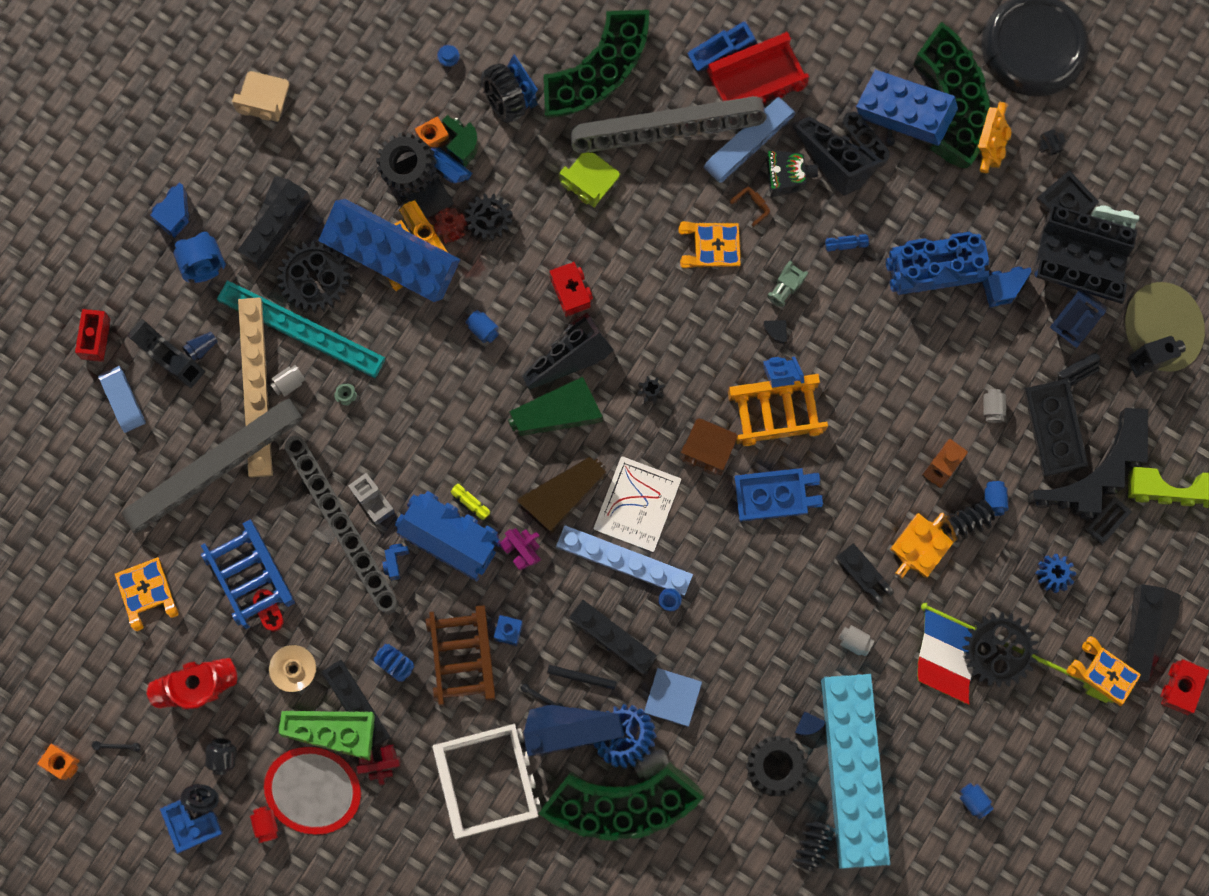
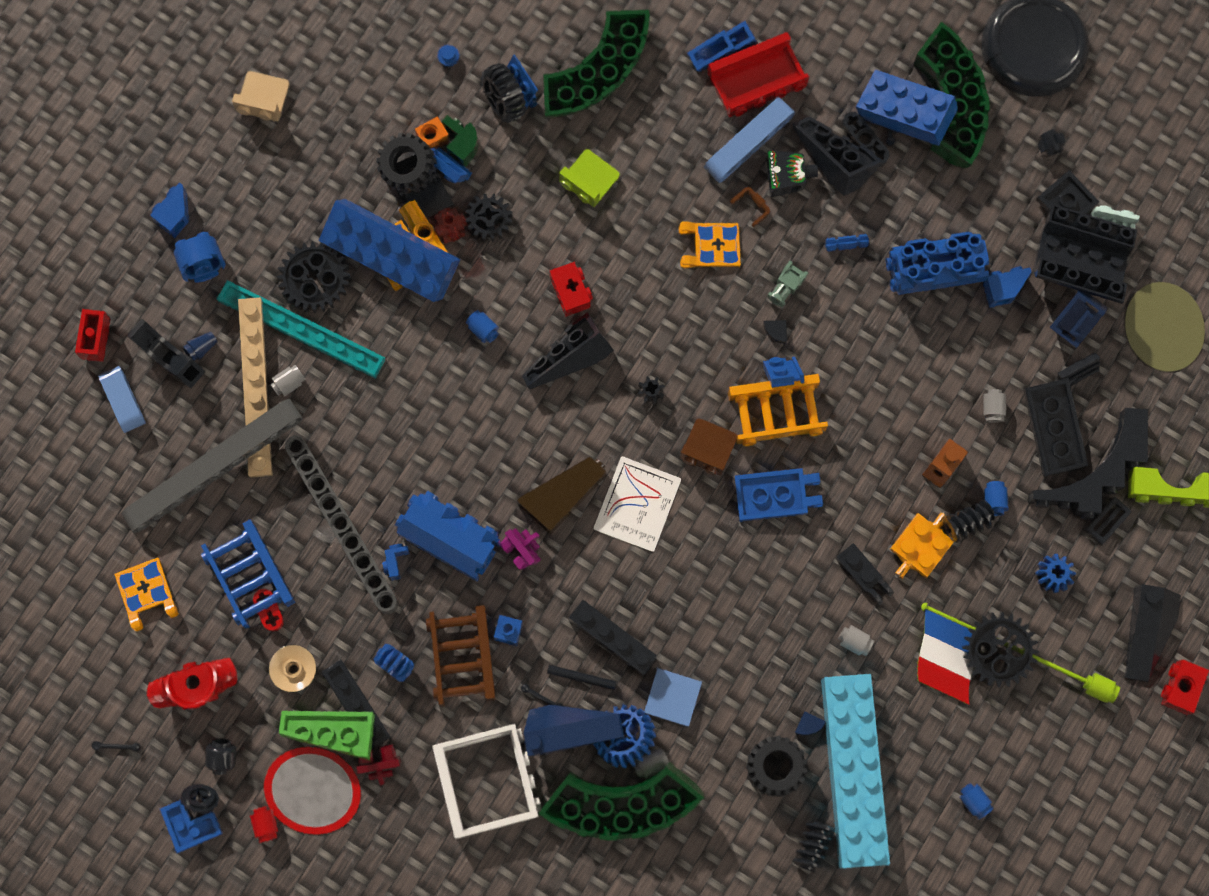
orange brick [37,744,80,780] -> none
black wedge [237,176,311,270] -> none
sand green plate [334,384,357,405] -> none
light grey slope [348,473,395,525] -> none
neon yellow axle [451,484,490,520] -> none
dark green slope [508,377,603,436] -> none
light blue plate [556,525,693,596] -> none
dark grey beam [571,97,766,153] -> none
blue plate [659,588,682,611] -> none
light orange plate [978,102,1011,173] -> none
light orange flag [1067,636,1141,707] -> none
black torso [1127,336,1186,378] -> none

